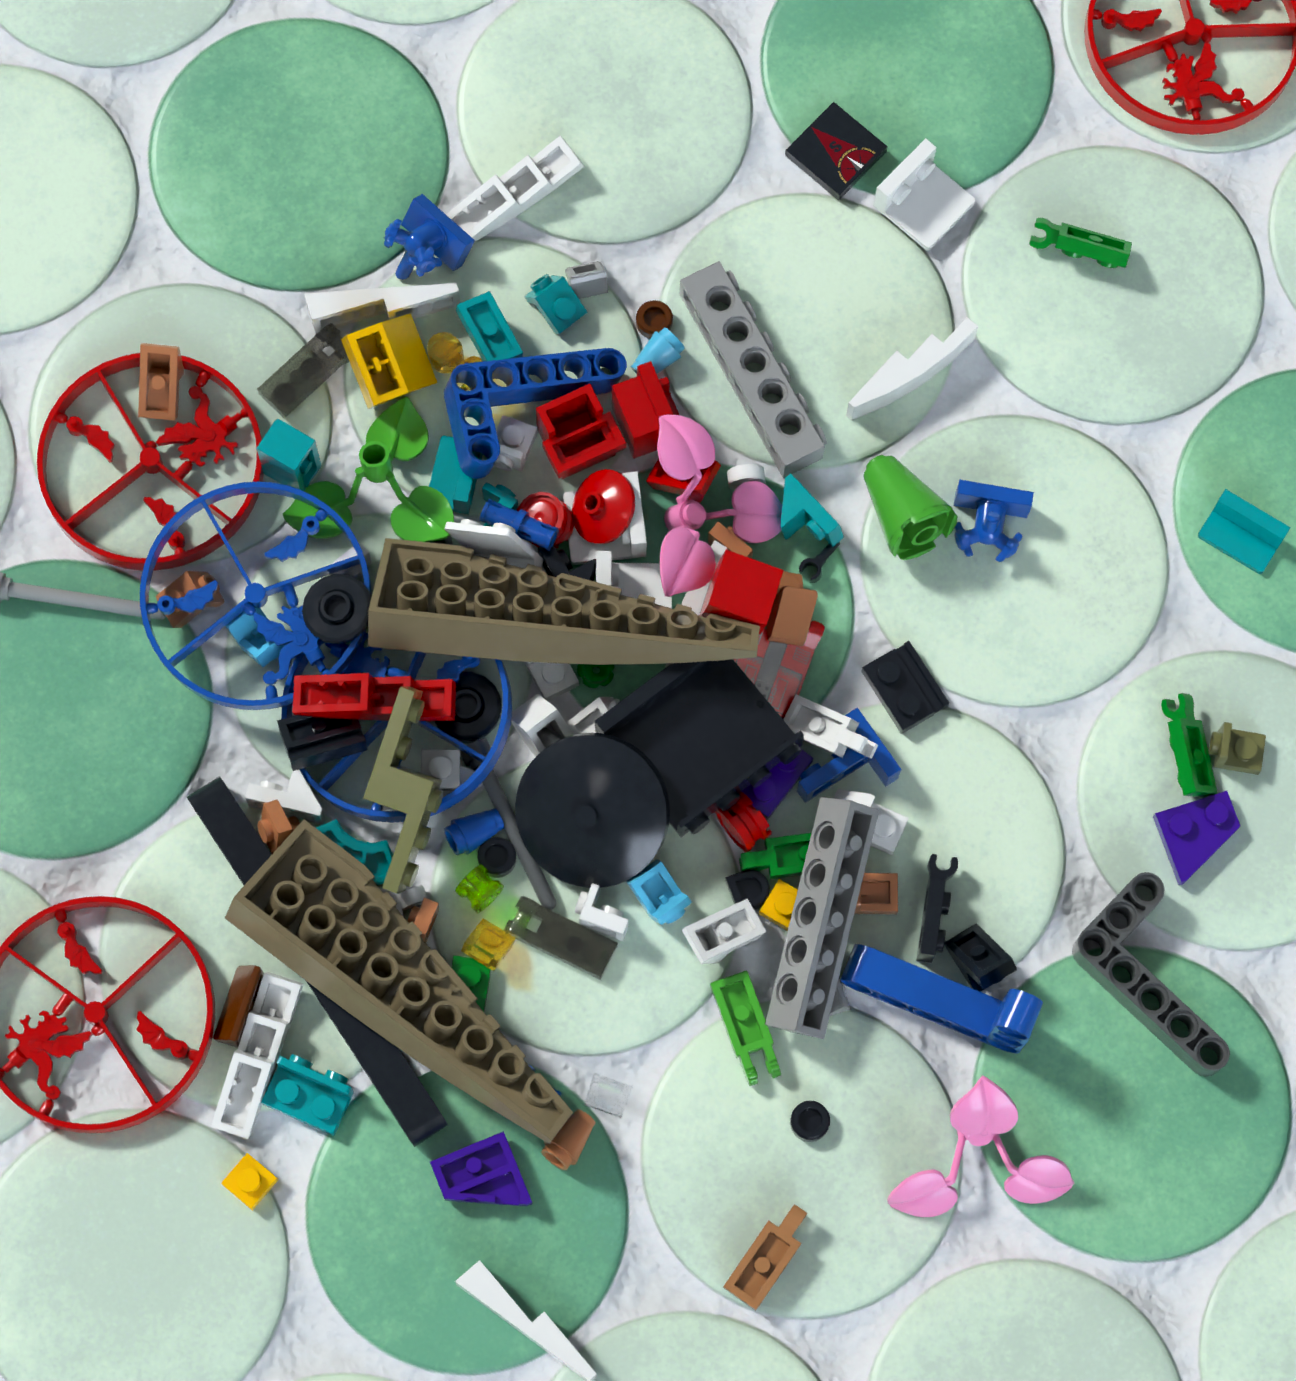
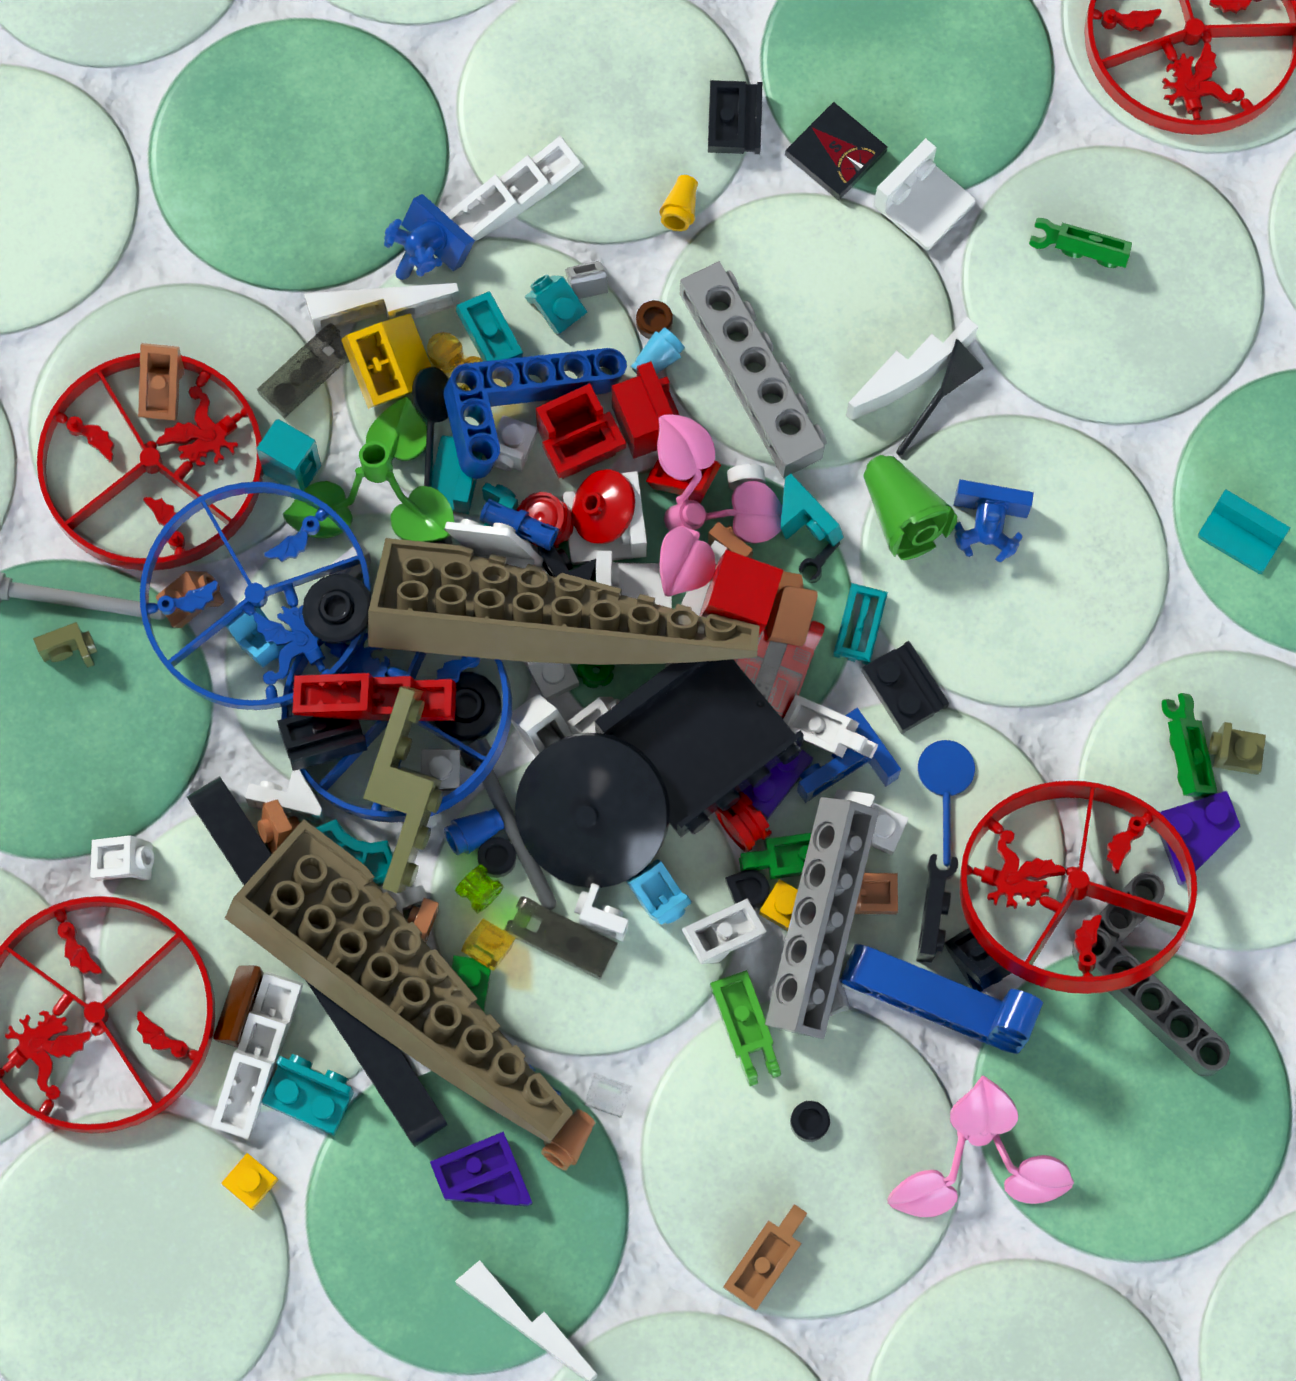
none -> olive bracket [33,622,97,668]
none -> white bracket [90,835,154,881]
none -> black piece [412,367,449,487]
none -> yellow cone [659,175,698,231]
none -> black plate [708,80,763,155]
none -> teal tile [833,583,888,665]
none -> black piece [896,339,984,456]
none -> blue piece [918,740,975,867]
none -> red piece [960,781,1197,994]

